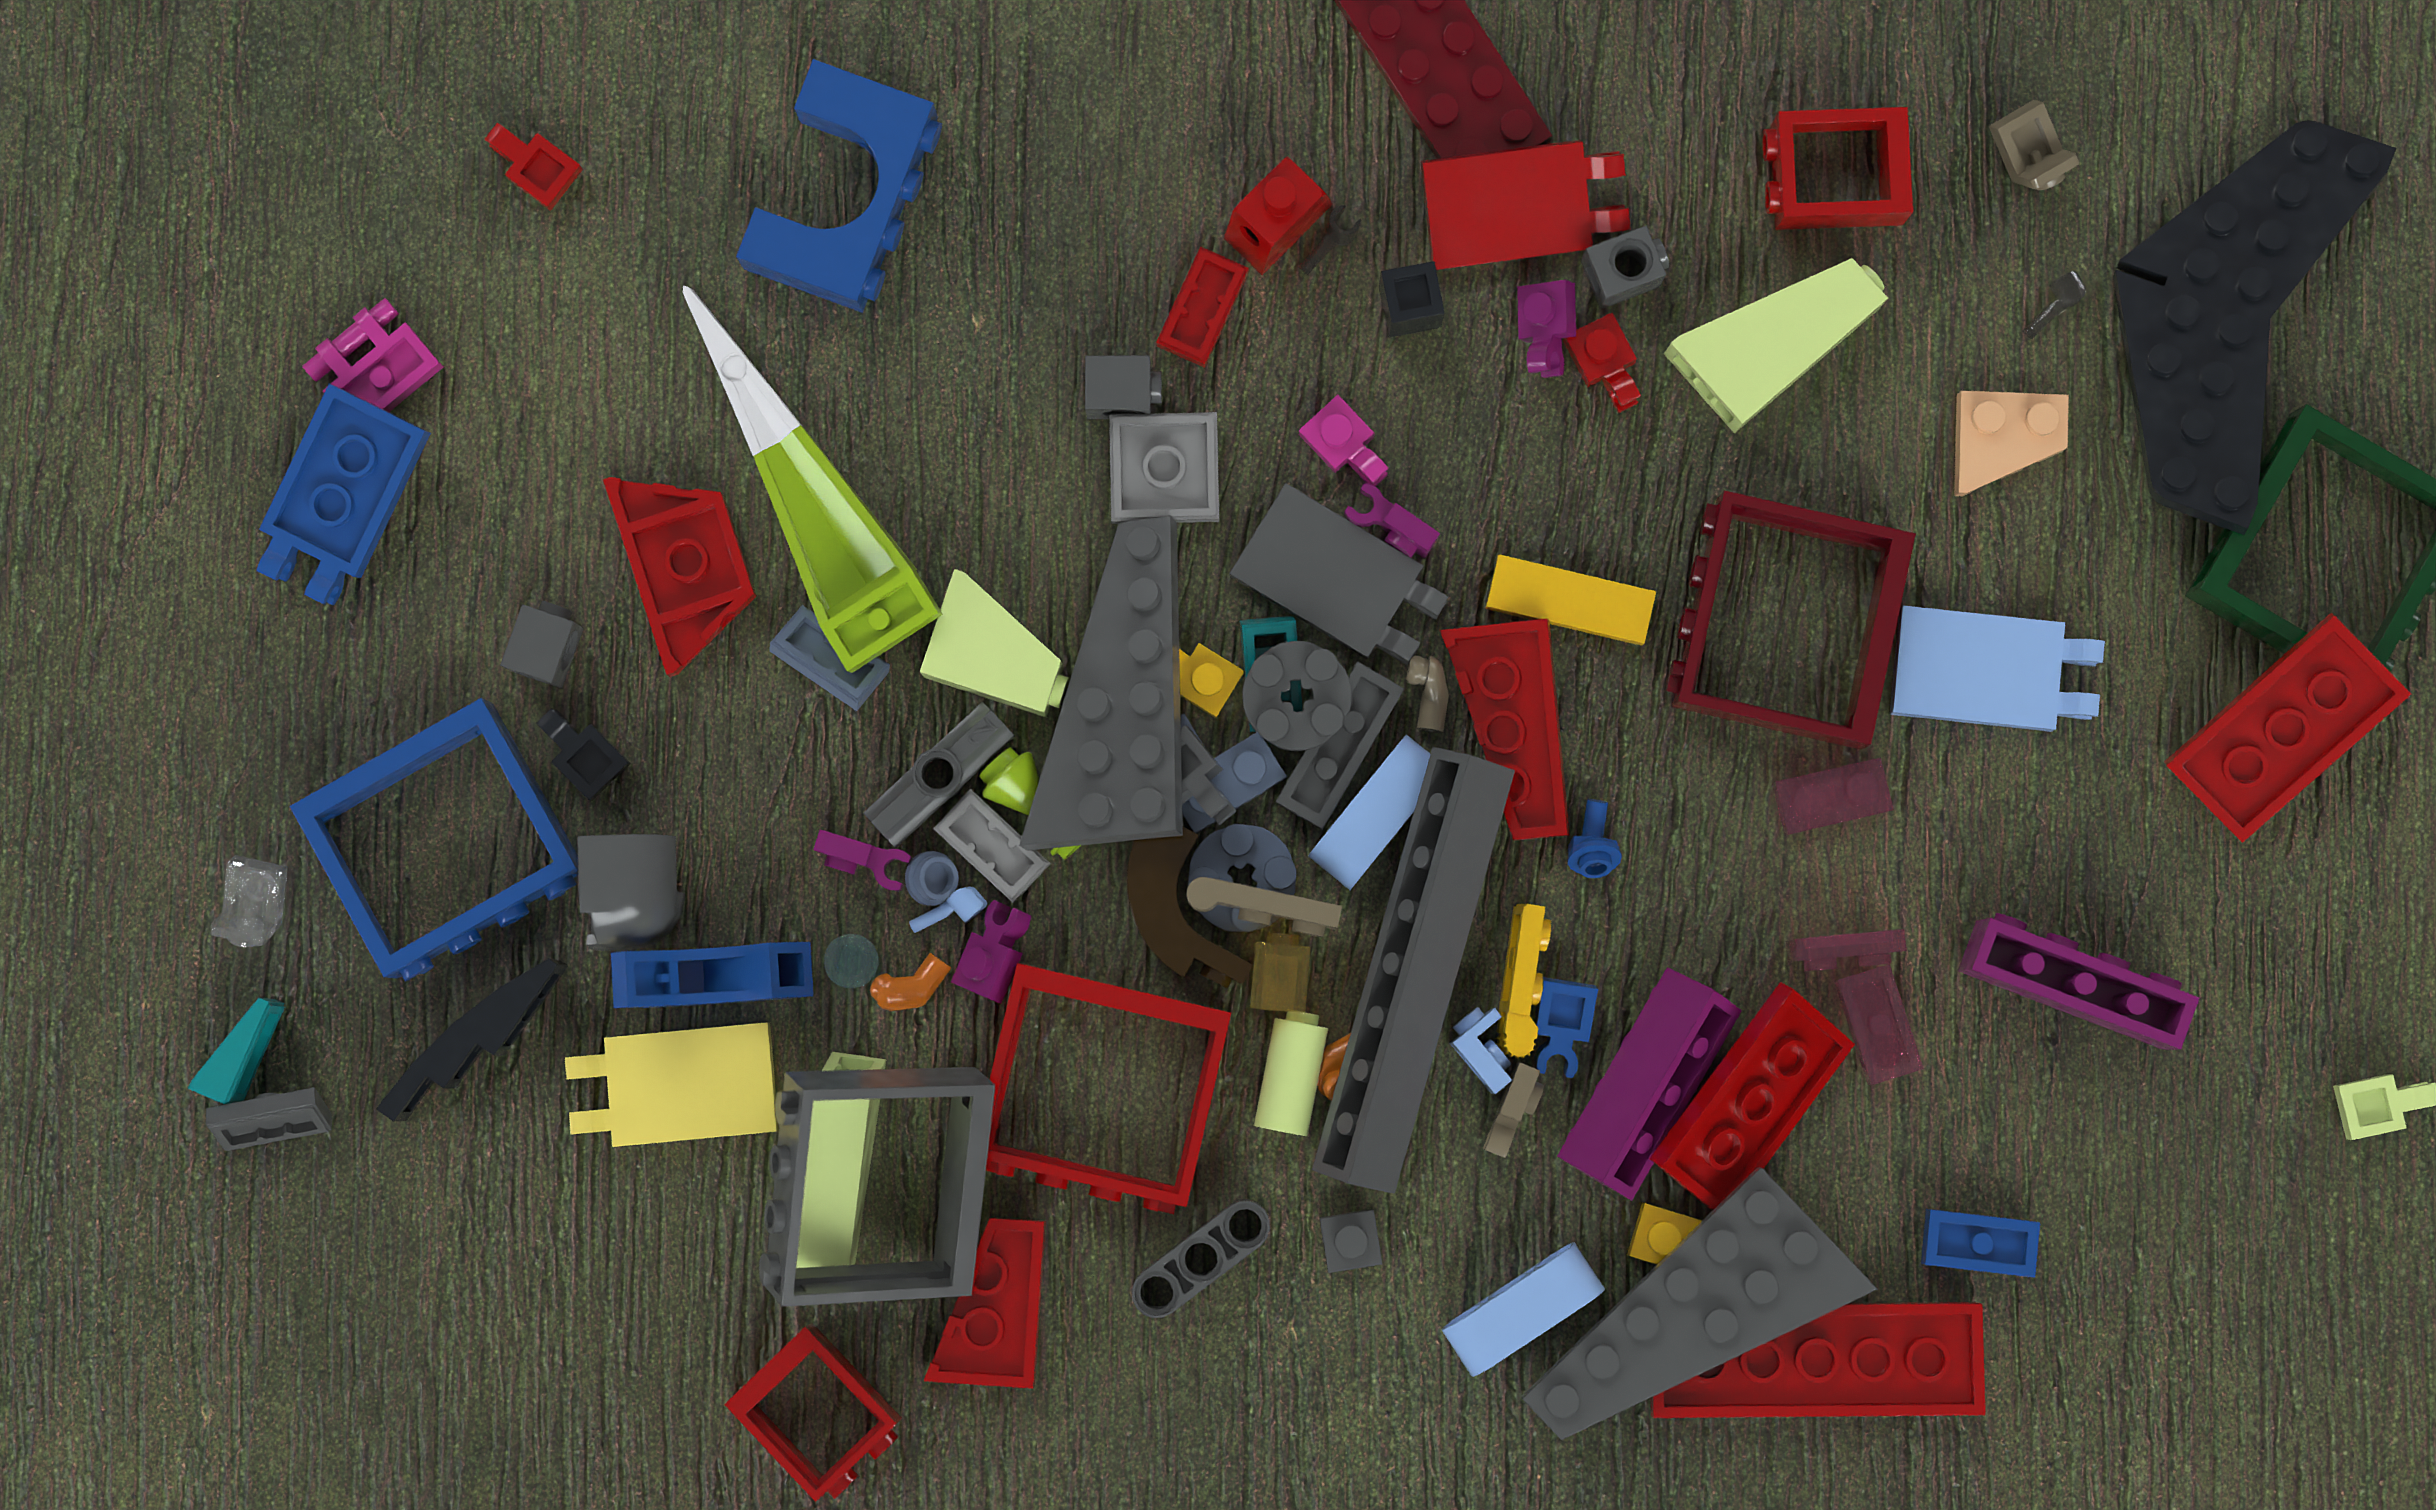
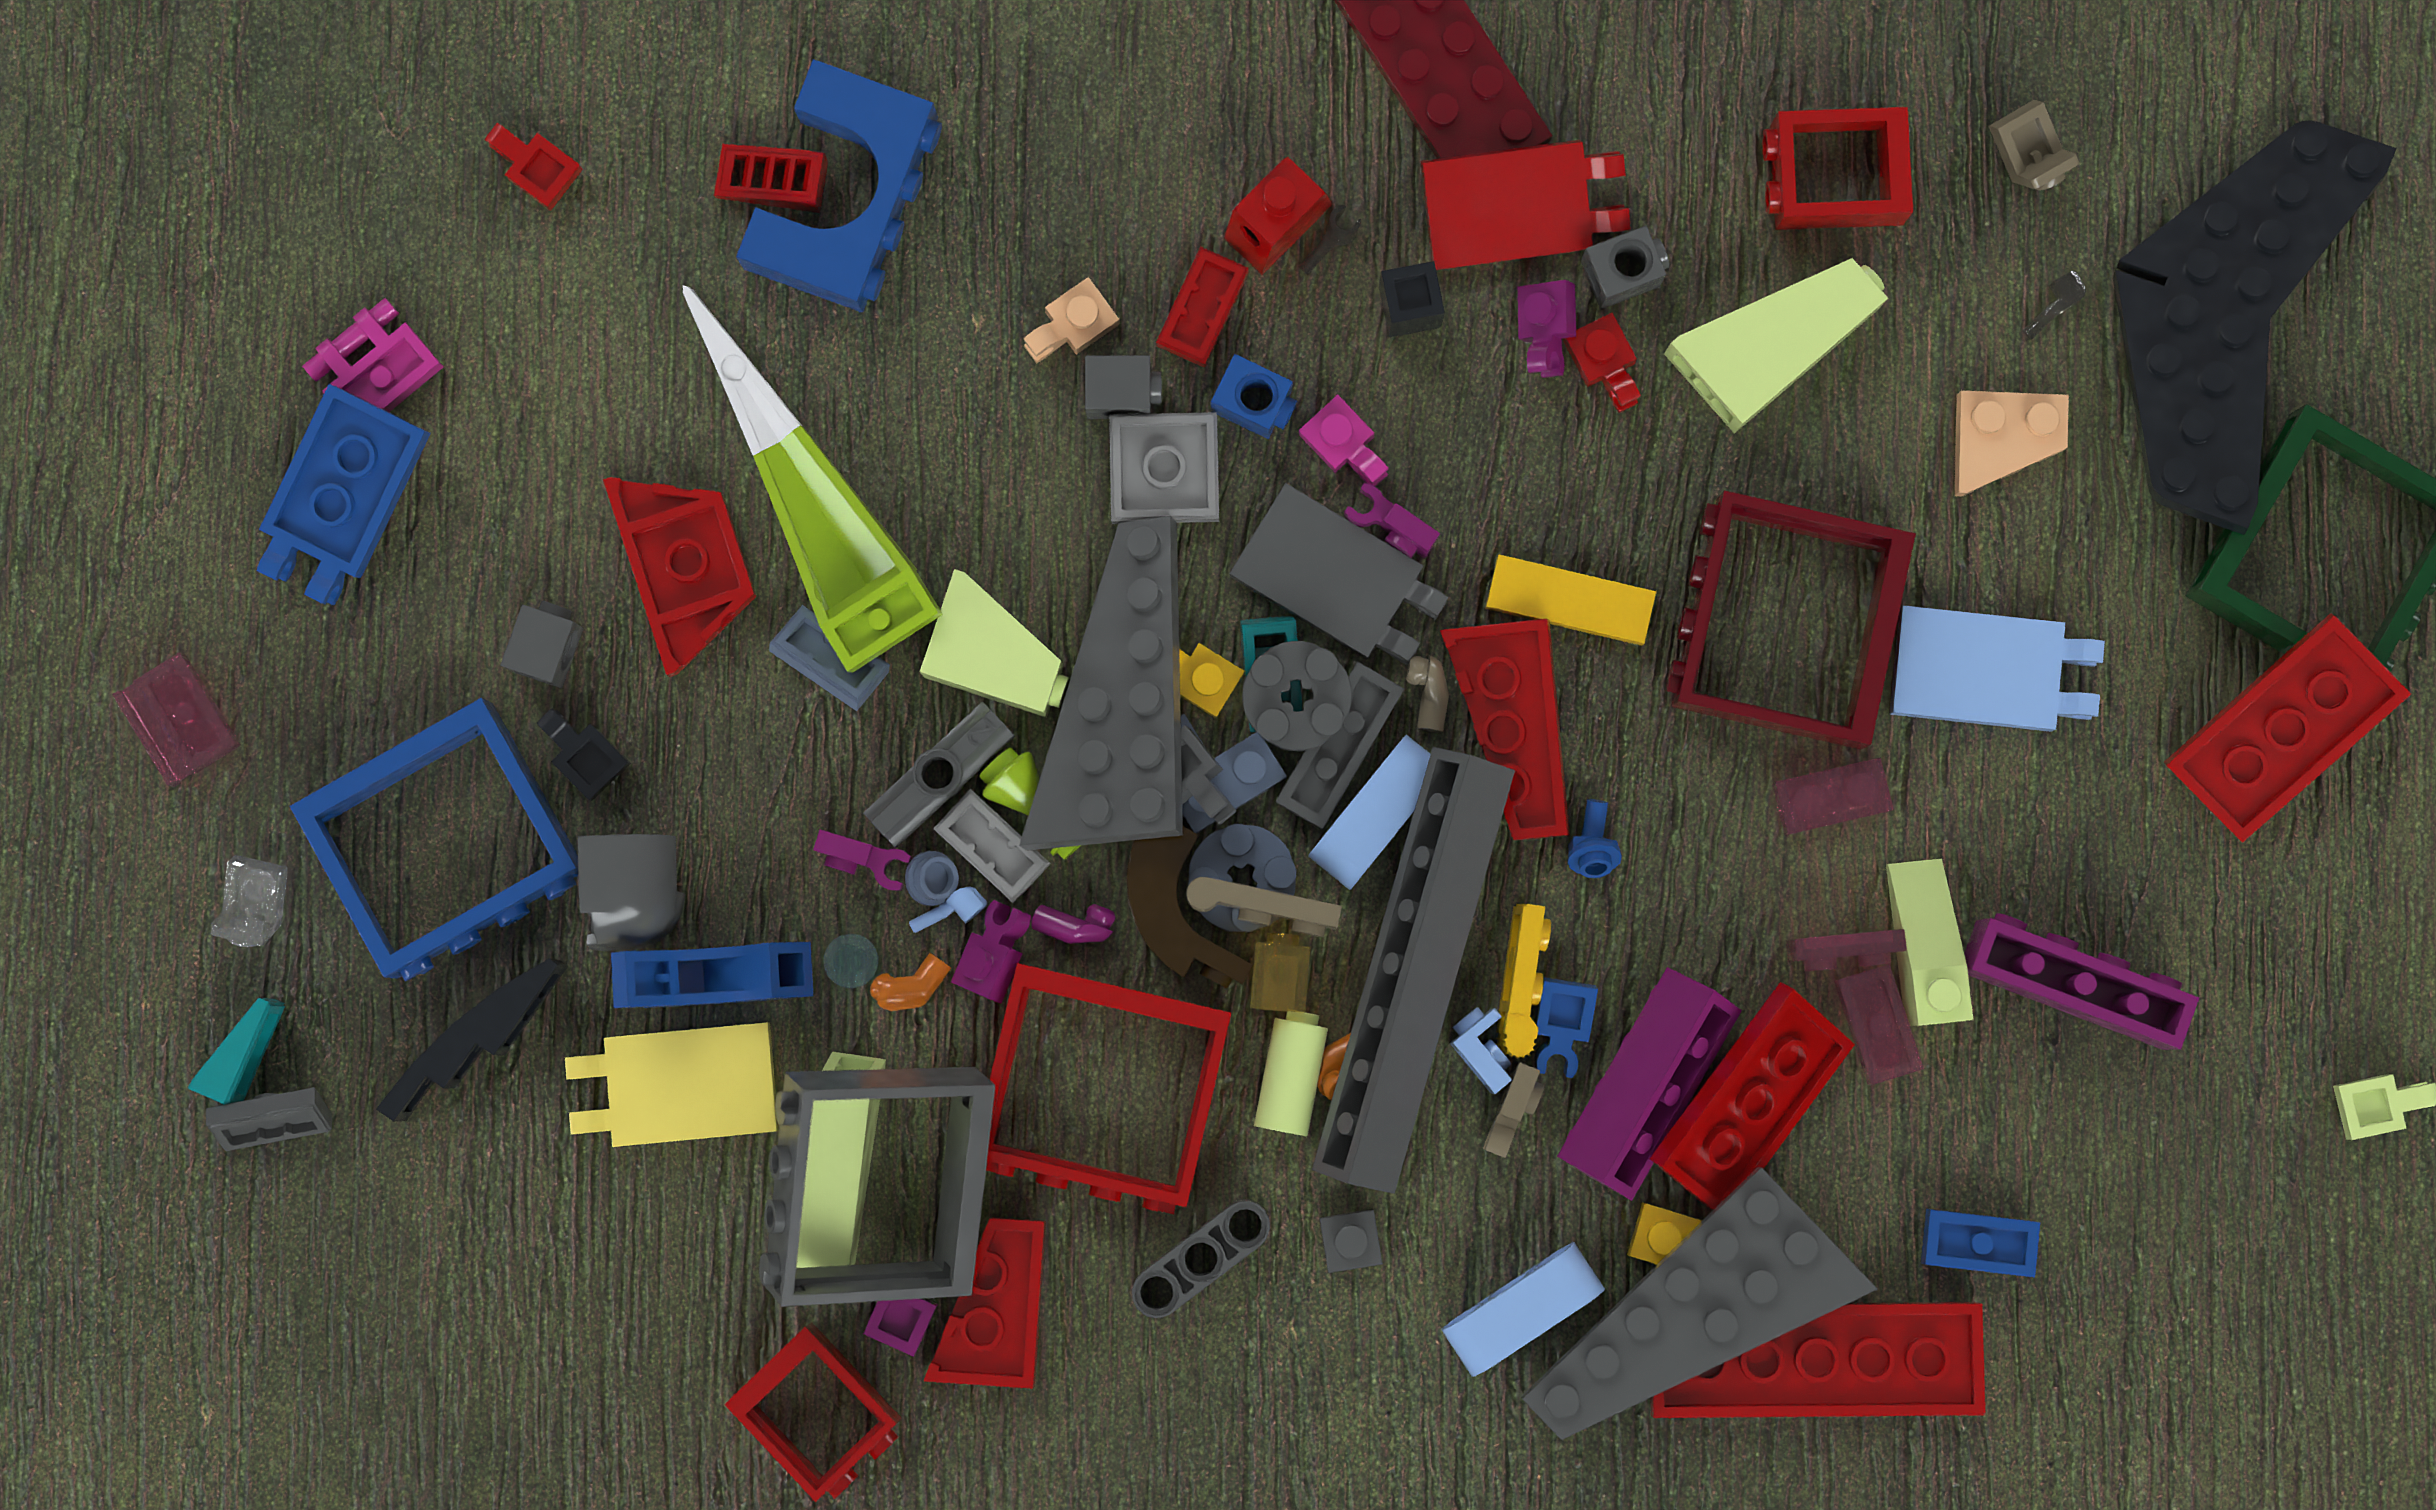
none -> clear pink plate [112,652,241,787]
none -> red slope [714,144,828,213]
none -> magenta plate [863,1298,938,1356]
none -> light nougat plate [1023,277,1120,363]
none -> magenta arm [1031,904,1116,943]
none -> blue brick [1211,354,1297,439]
none -> yellowish green slope [1886,859,1974,1026]

